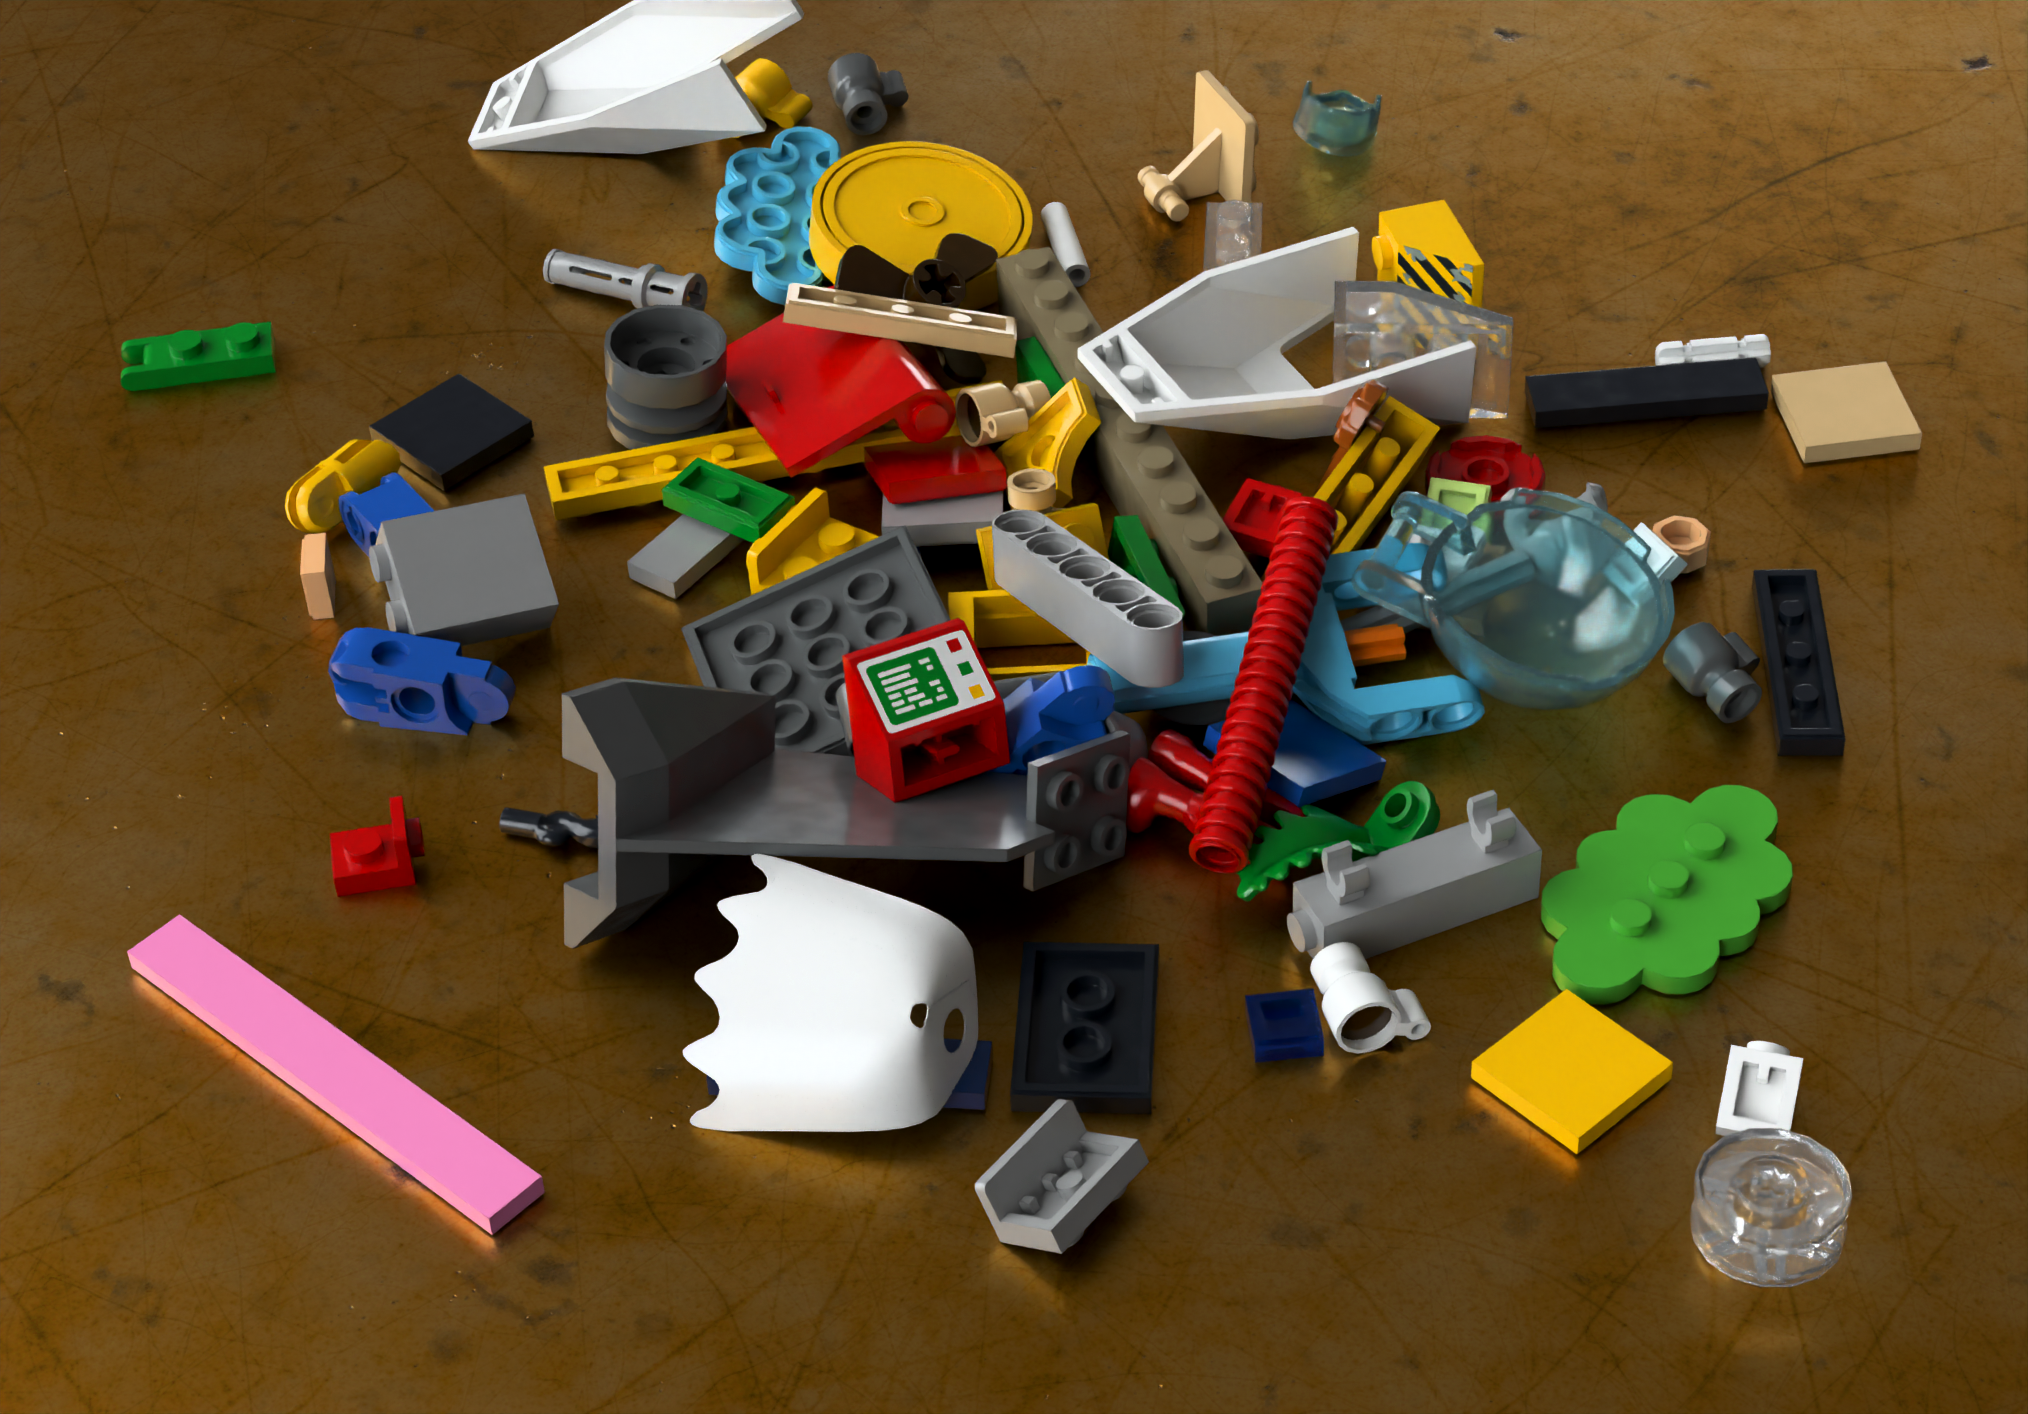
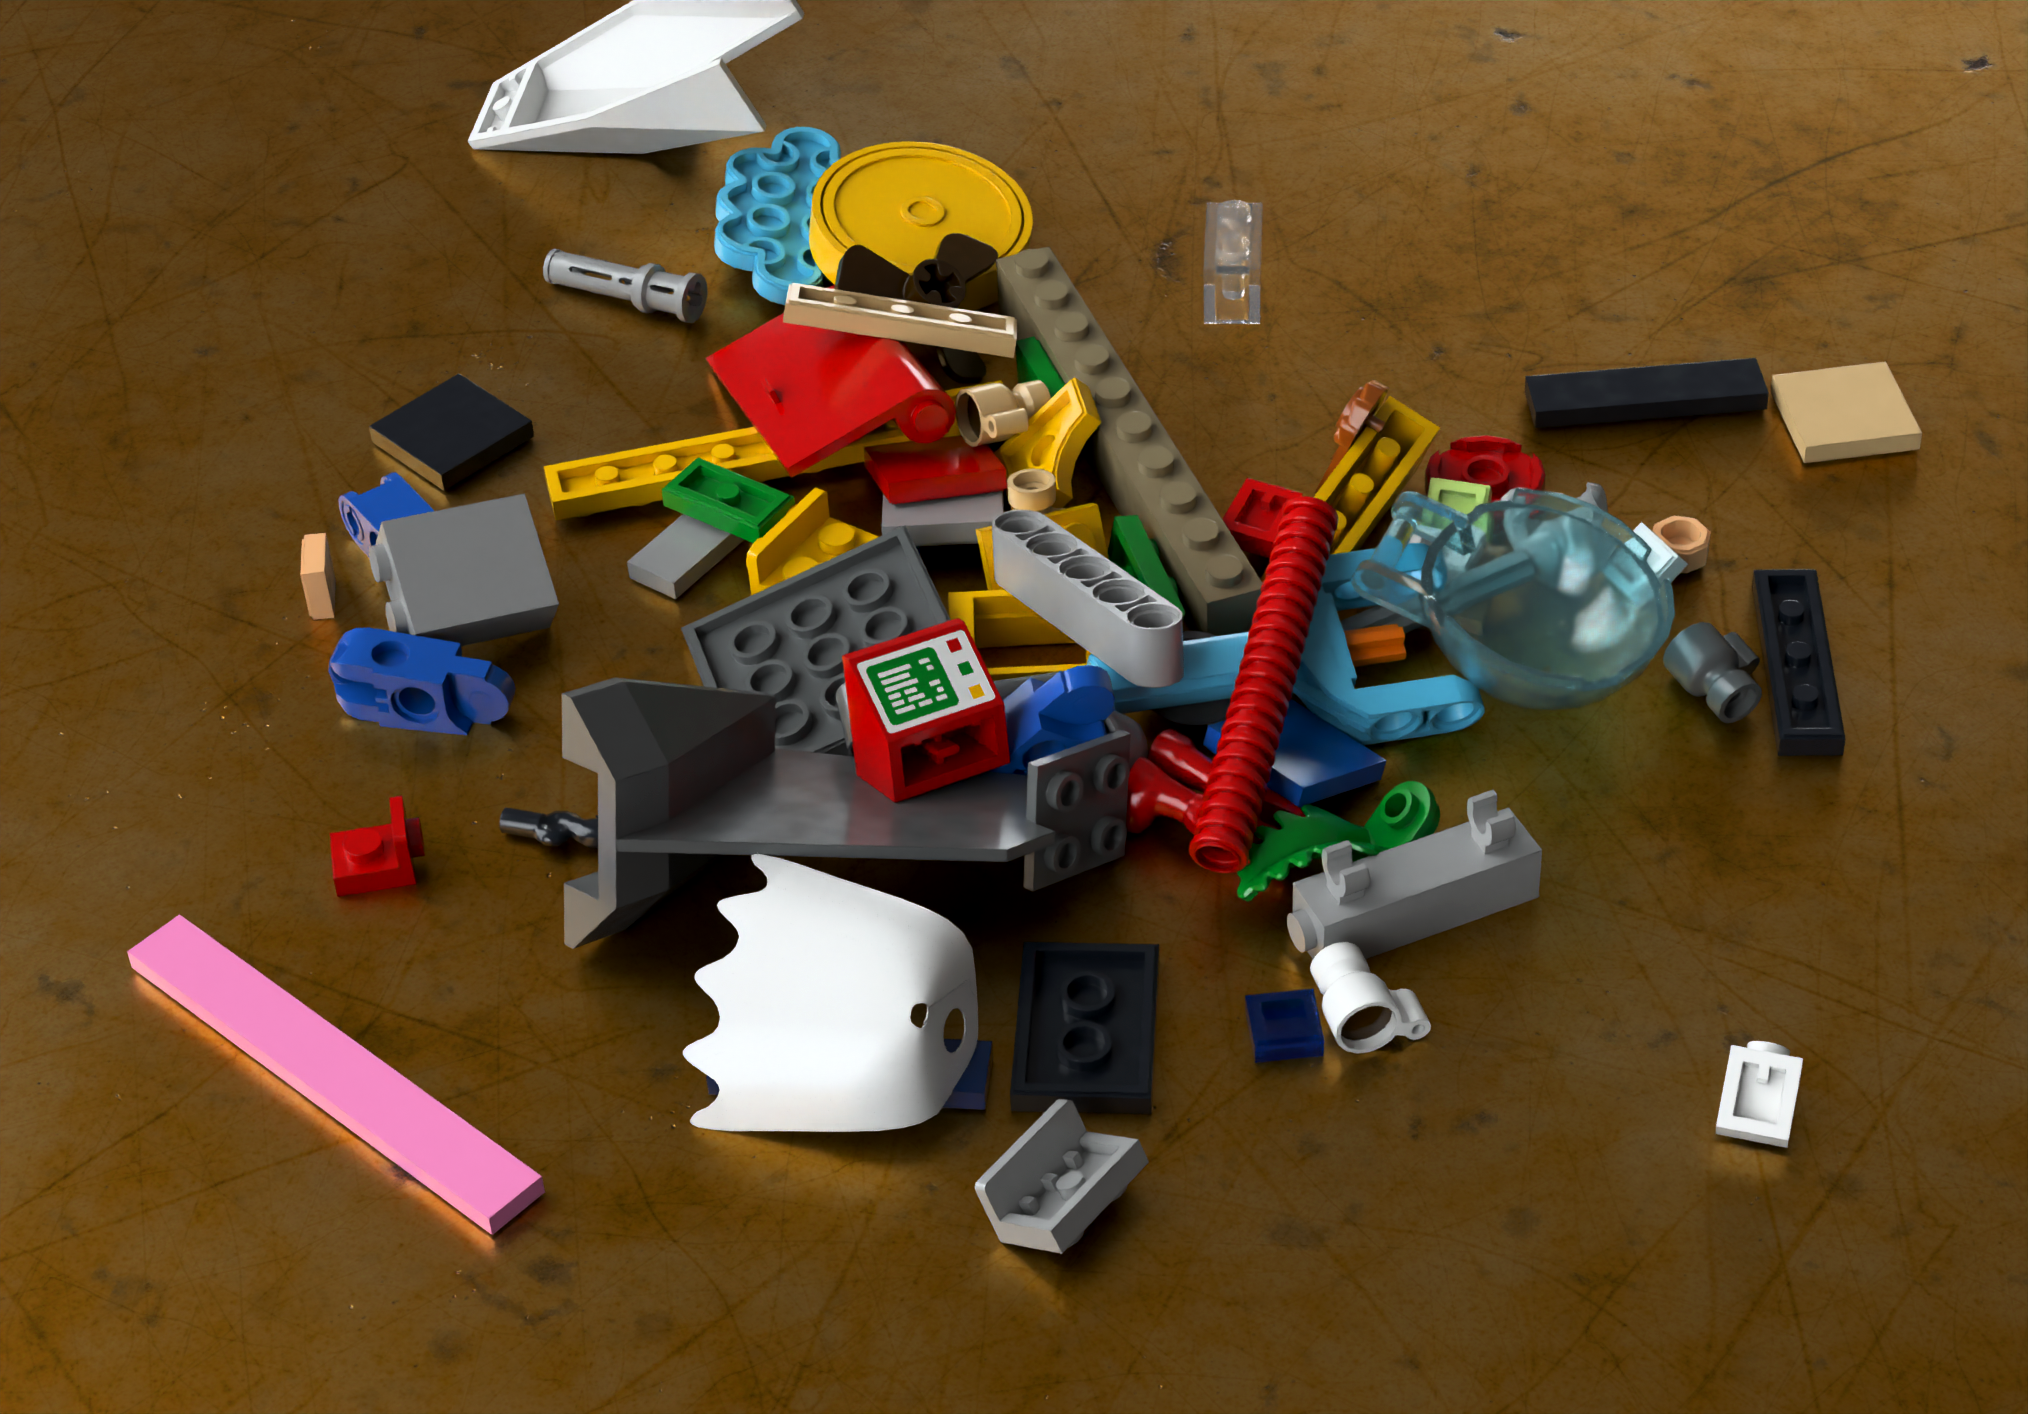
green hinge [120,321,276,391] -> none
yellow arm [285,439,401,533] -> none
dark grey wheel [604,304,728,450] -> none
yellow piece [732,58,813,138] -> none
dark grey piece [828,53,909,135] -> none
white piece [1041,202,1090,287] -> none
white windscreen [1078,227,1476,439] -> none
tan plate [1138,70,1259,222] -> none
clear light blue hair [1292,81,1381,156] -> none
clear slope [1333,281,1513,419] -> none
yellow slope [1370,200,1484,357] -> none
yellow tile [1471,989,1673,1154] -> none
bright green plate [1541,785,1793,1005] -> none
white axle [1655,334,1771,368] -> none
clear wheel [1690,1128,1852,1287] -> none

